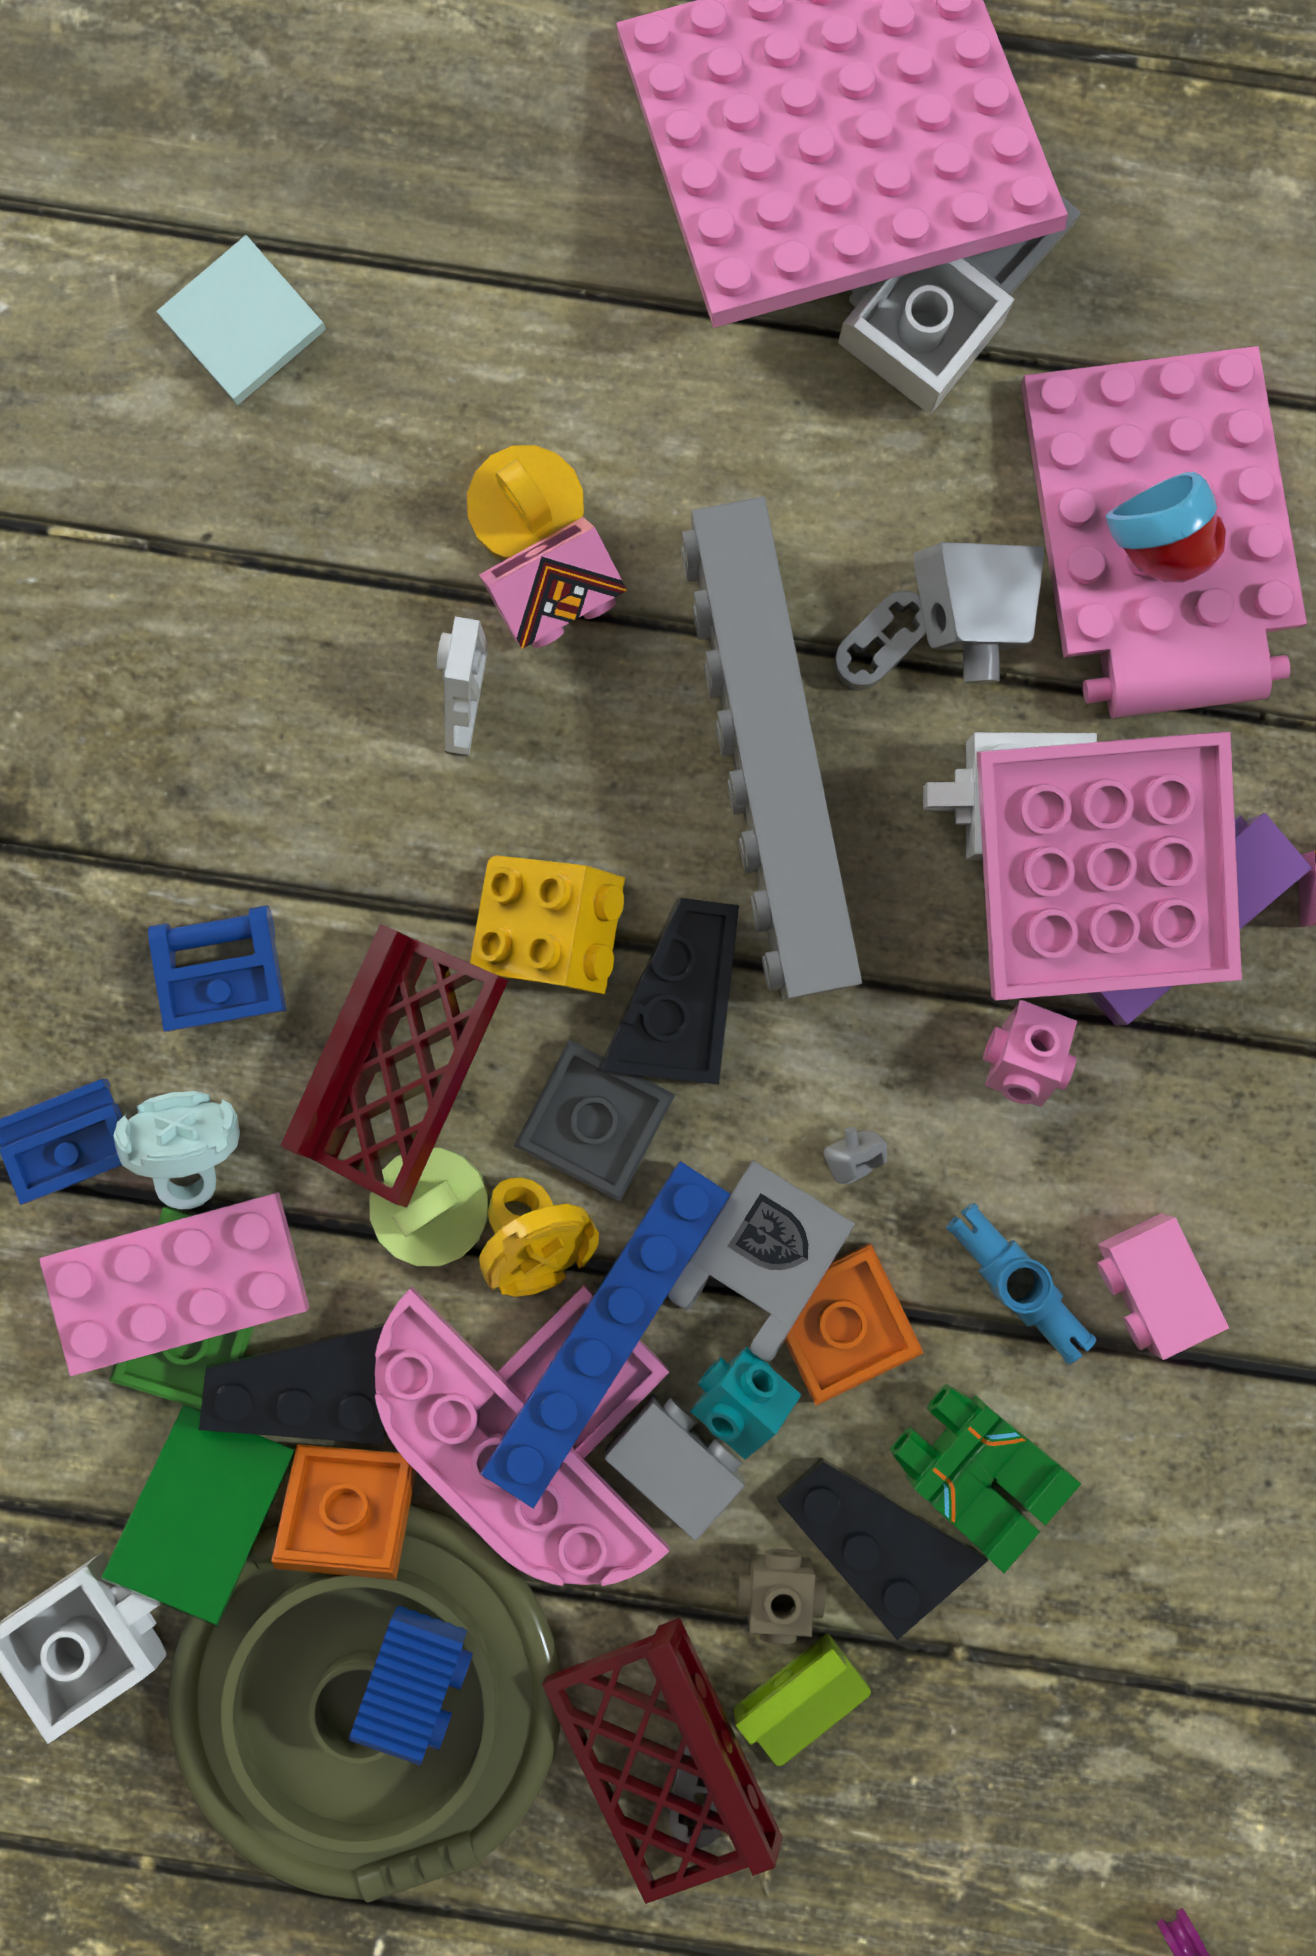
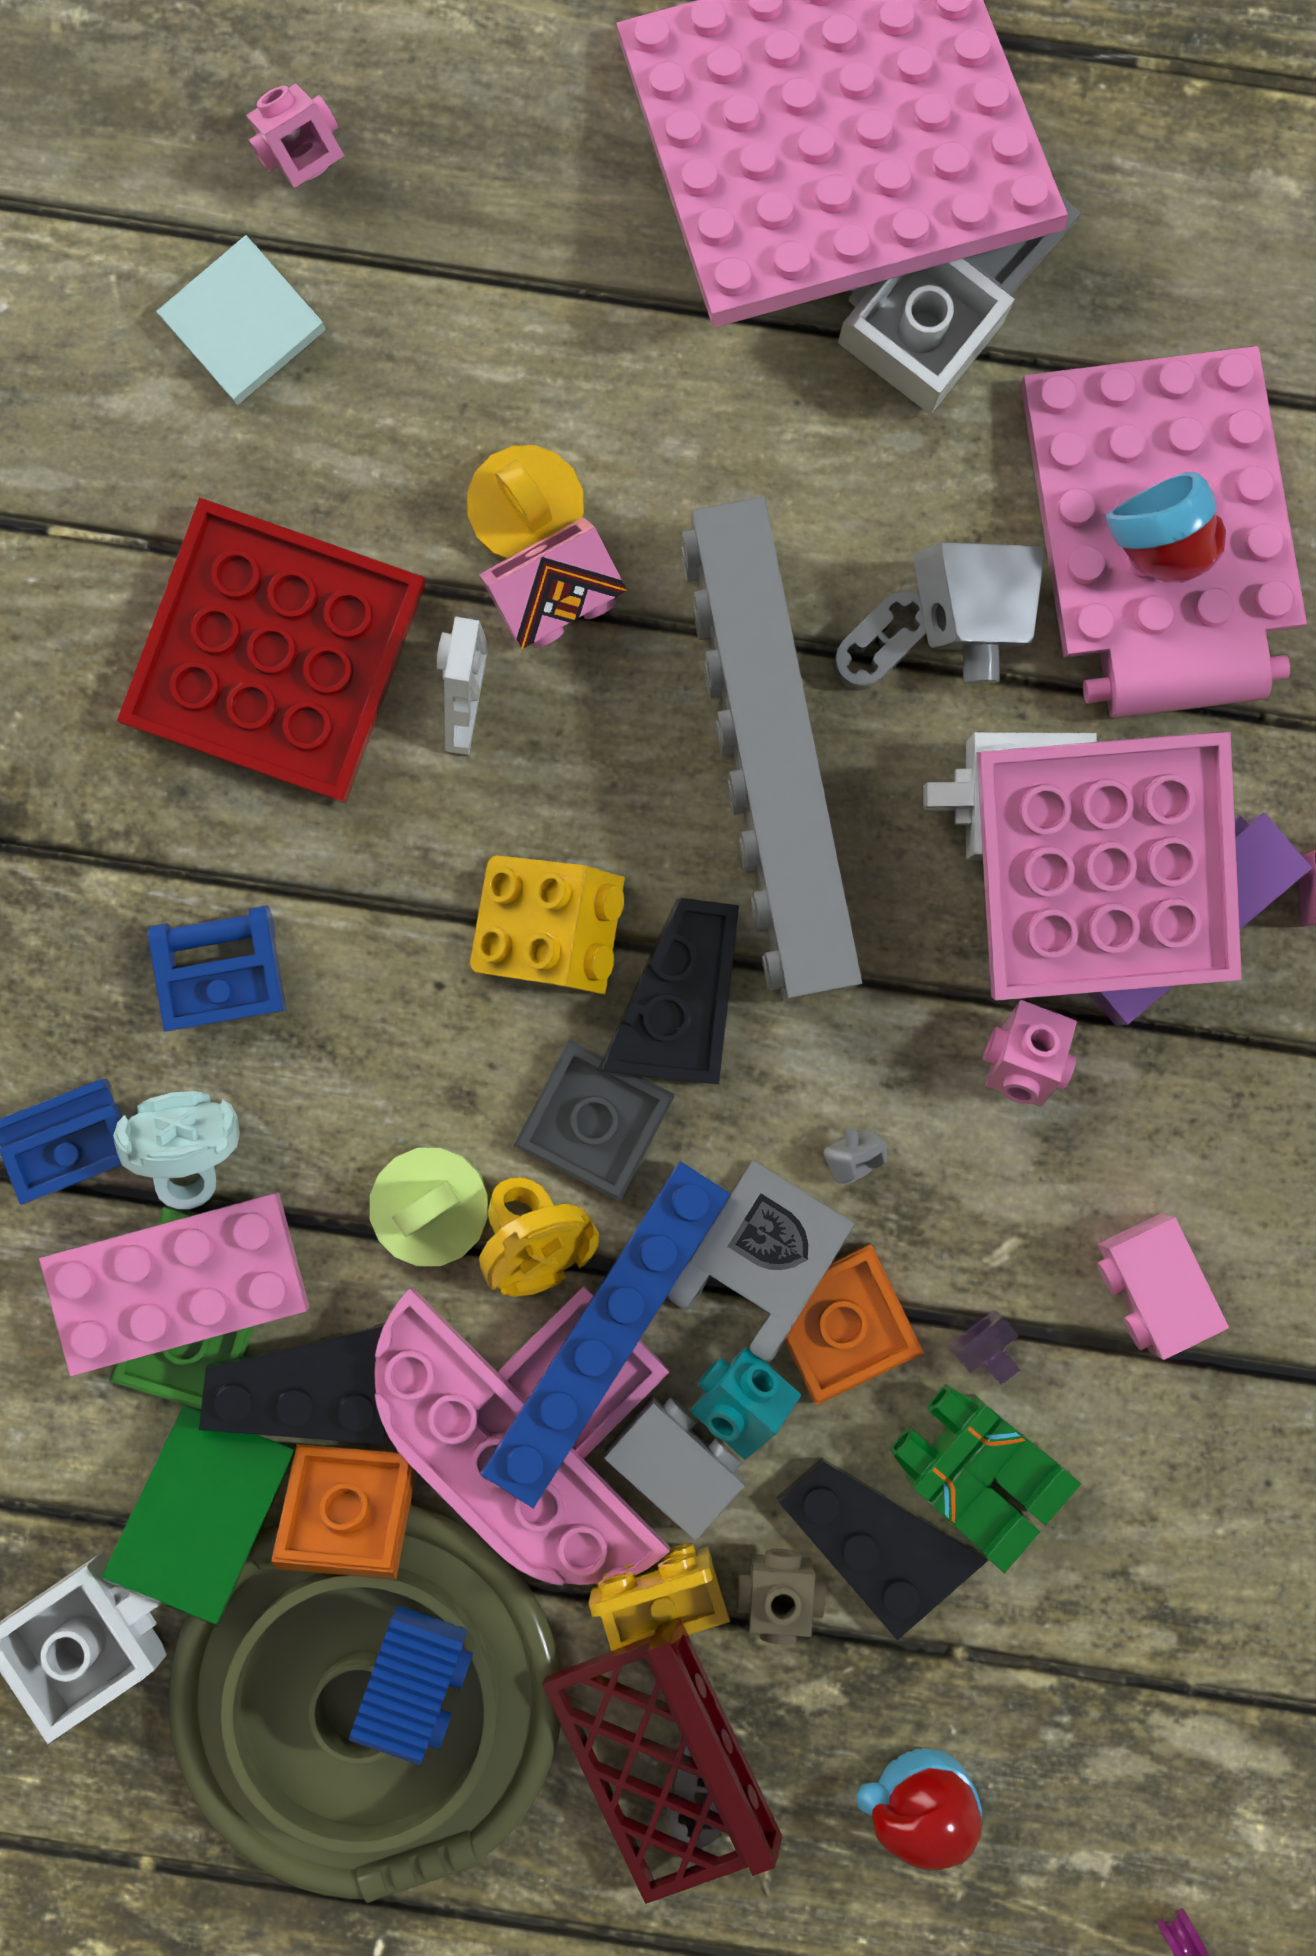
dark red fence [280,924,509,1208] -> none
lime panel [733,1633,871,1766] -> none
dark azure pin [945,1202,1096,1364] -> none
none -> red plate [117,497,426,804]
none -> bright pink brick [246,84,344,188]
none -> yellow bracket [588,1542,730,1651]
none -> red piece [856,1748,982,1871]
none -> clear purple tile [947,1310,1021,1385]

